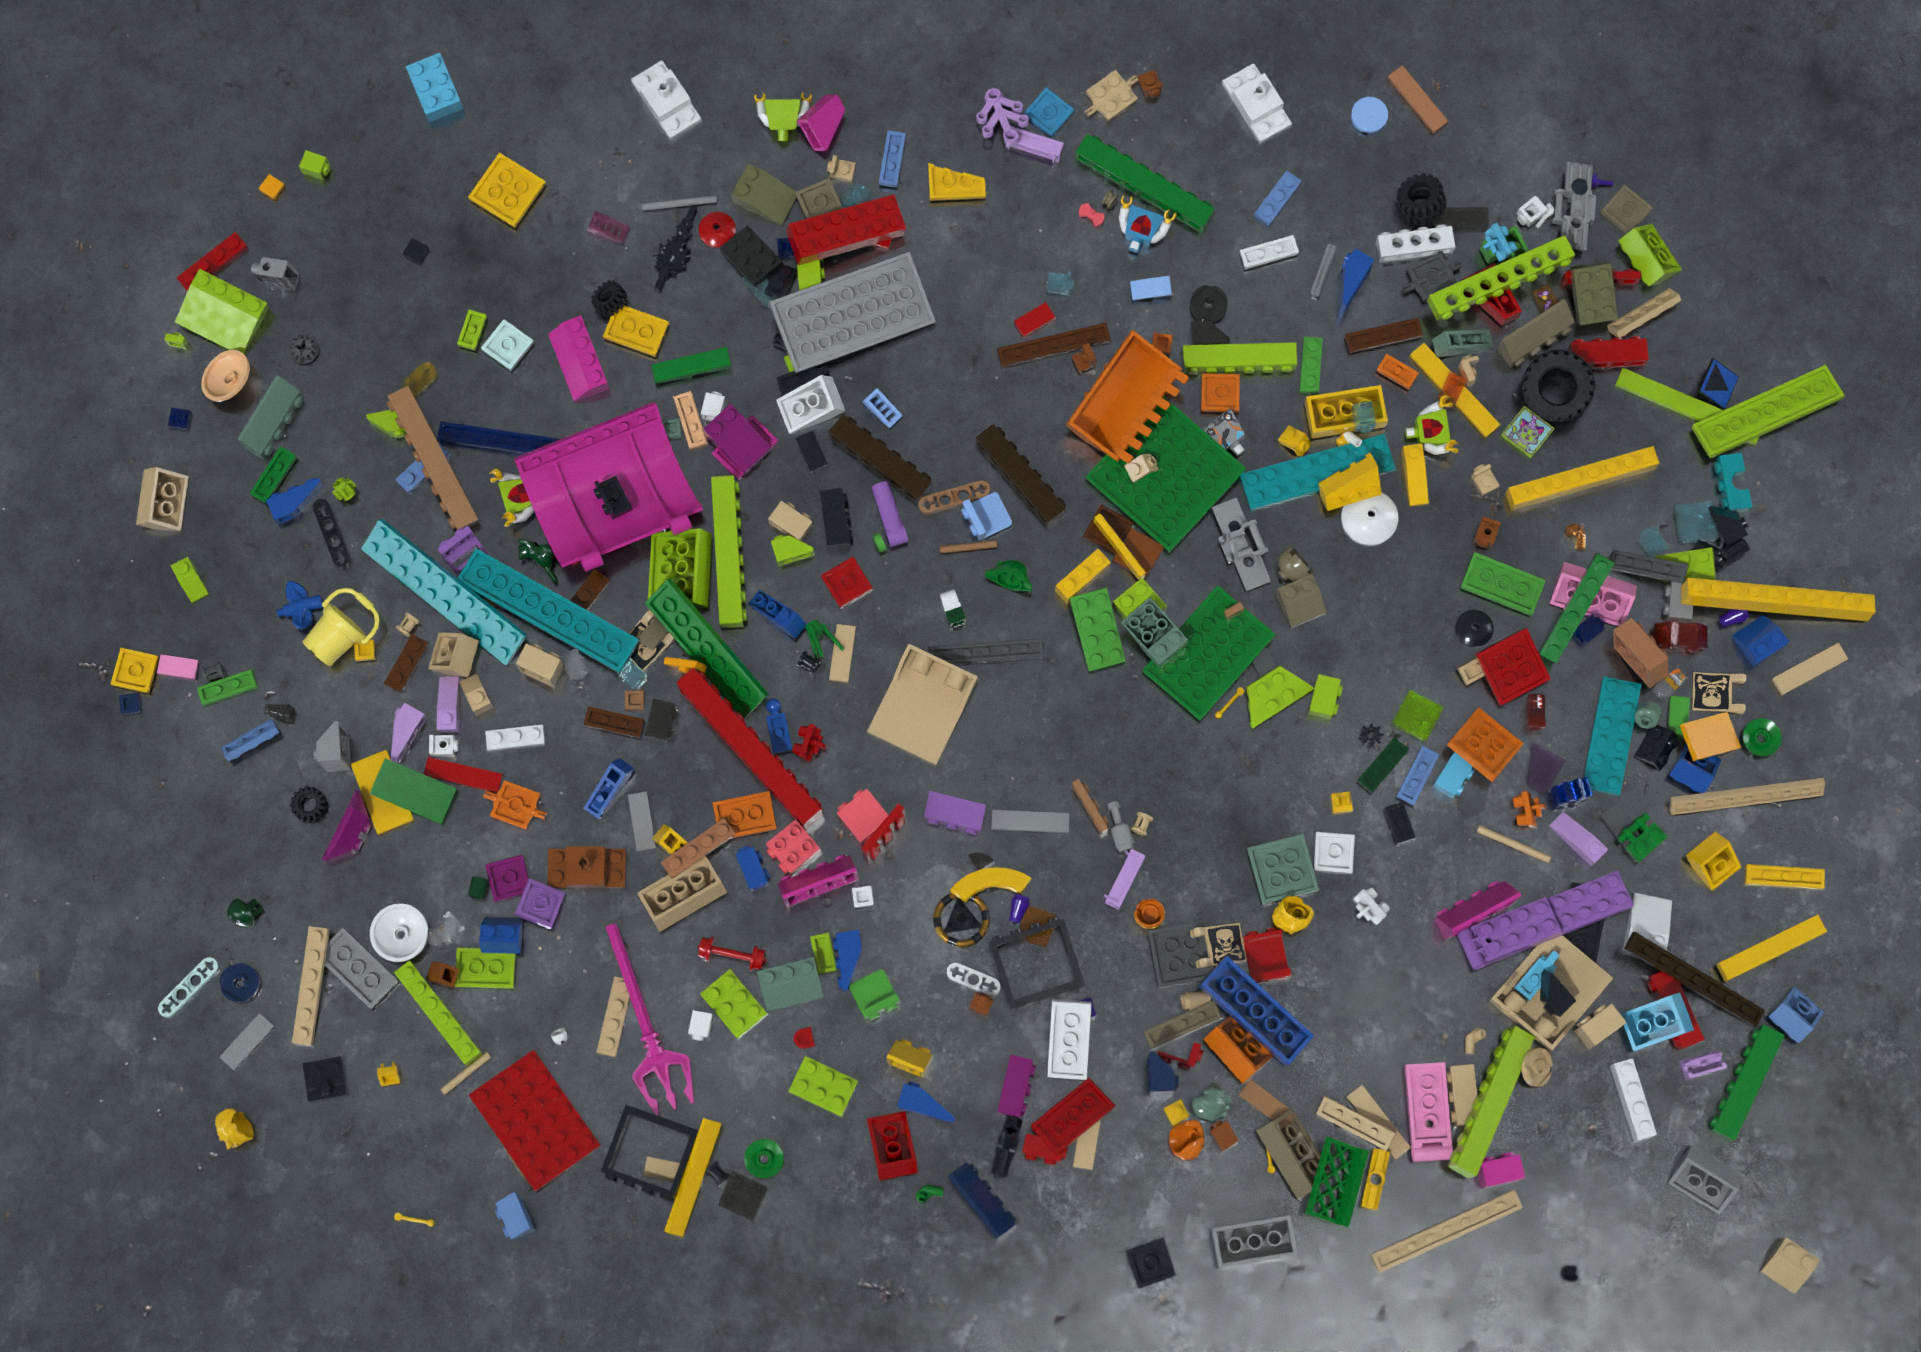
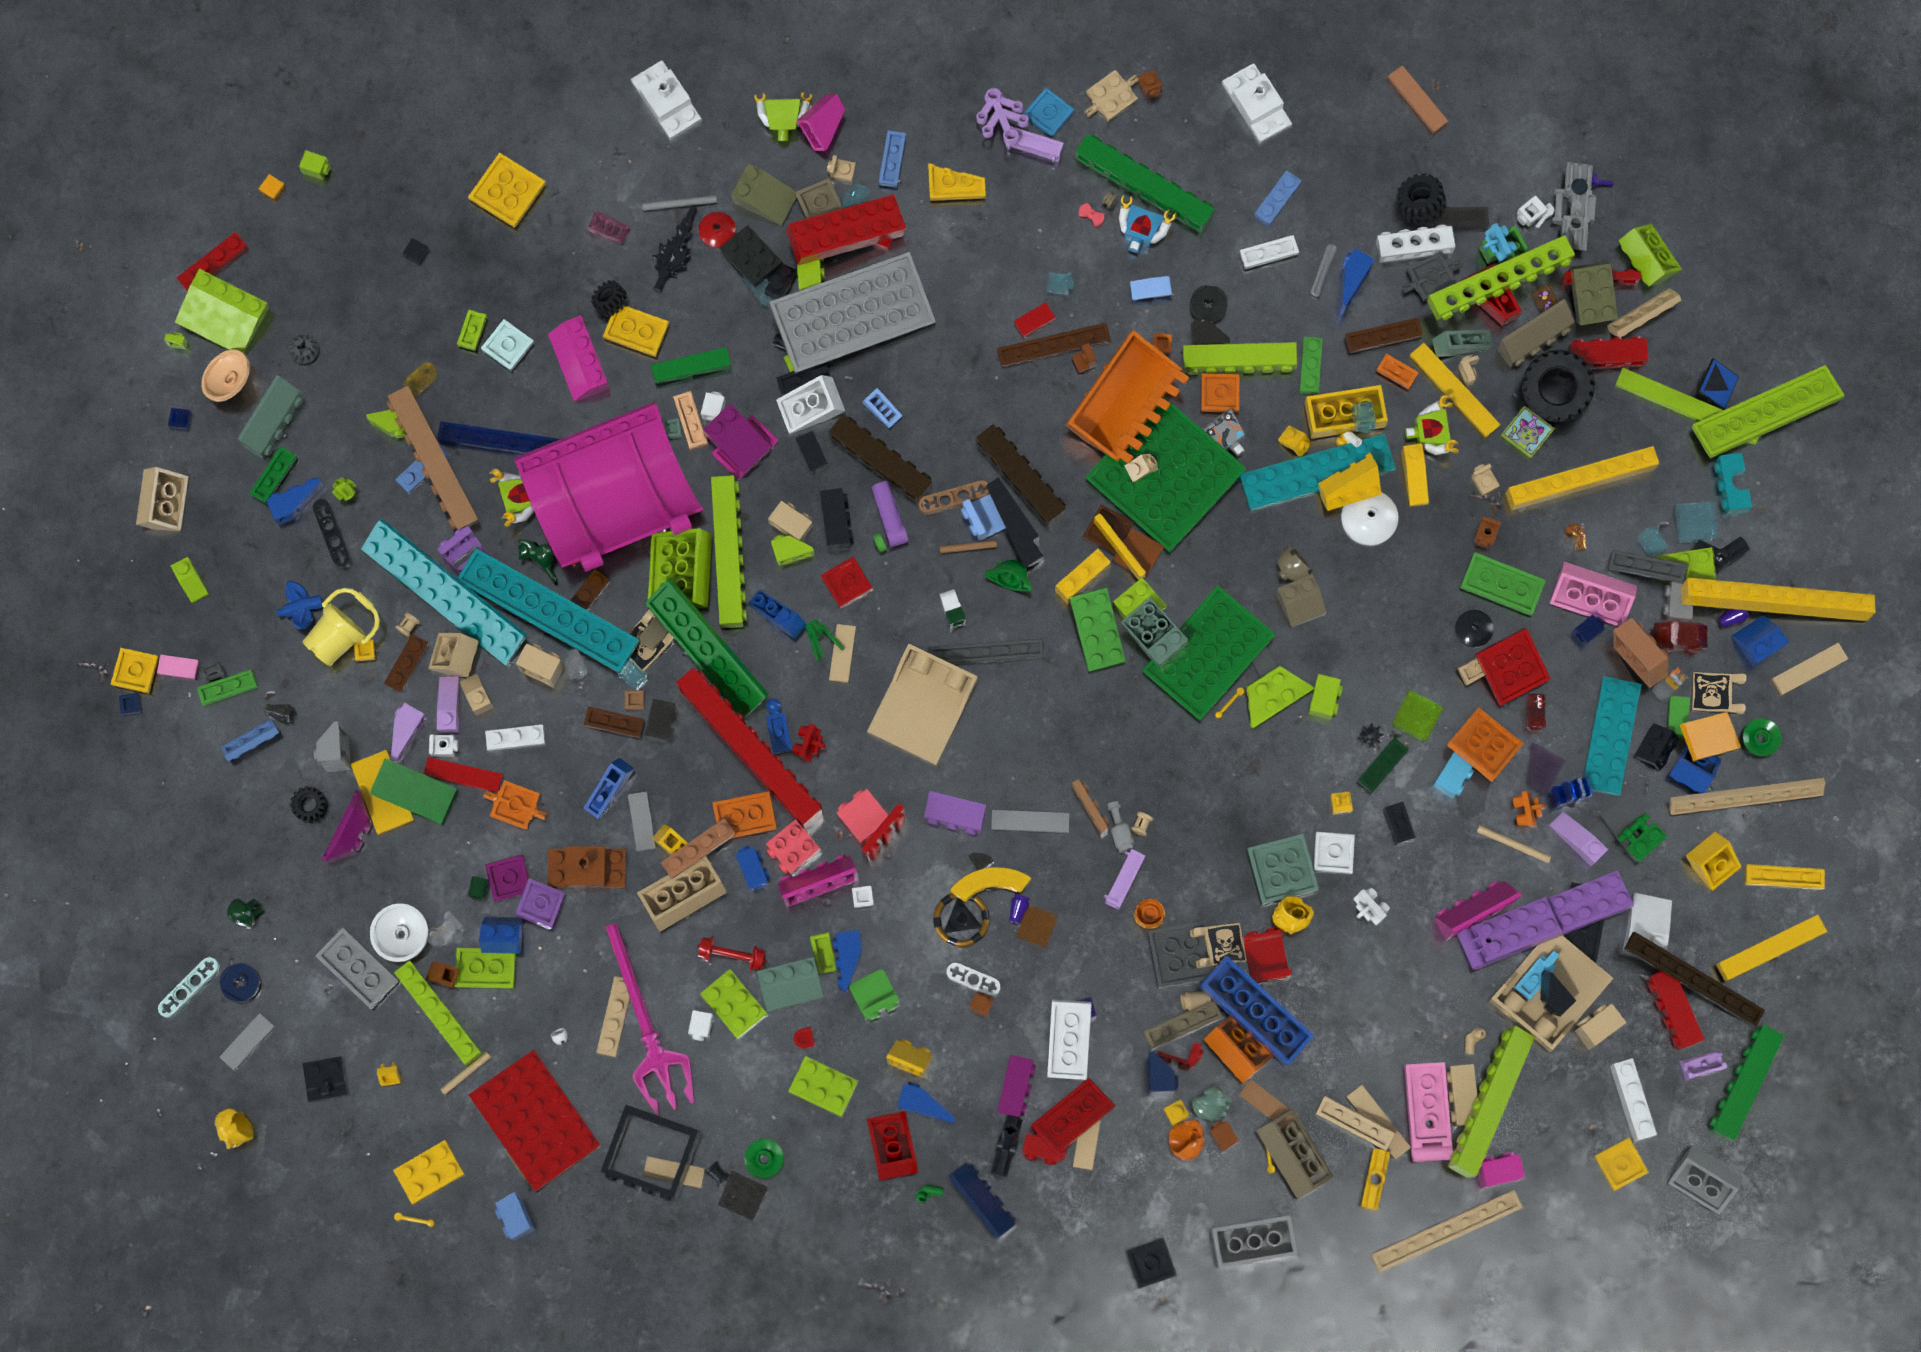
light grey torso [251,257,300,291] -> none
tan plate [292,926,330,1046] -> none
medium azure brick [405,53,463,122] -> none
black bracket [593,476,633,520] -> none
light orange plate [663,657,707,673] -> none
yellow tile [664,1118,722,1237] -> none
clear blue tile [777,238,795,259] -> none
black bush [797,651,822,674] -> none
black window [989,916,1085,1010] -> none
light grey piece [1212,498,1271,591] -> none
medium nougat tile [1224,602,1244,621] -> none
green fence [1305,1137,1369,1228] -> none
light blue tile [1351,97,1388,134] -> none
medium blue plate [1396,746,1440,806] -> none
clear orange bracket [1438,373,1466,405] -> none
tan tile [1522,1047,1553,1087] -> none
green brick [1539,552,1614,663] -> none
black hinge [1562,1265,1579,1282] -> none
dark tan tile [1600,184,1654,234] -> none
medium azure brick [1620,993,1694,1051] -> none
sand green head [1634,700,1662,729] -> none
black slope [1708,505,1749,545] -> none
tan slope [1760,1237,1820,1294] -> none
medium blue slope [1769,986,1824,1043] -> none
none -> yellow plate [393,1140,465,1205]
none -> black wedge [986,477,1044,567]
none -> yellow tile [1594,1138,1649,1191]

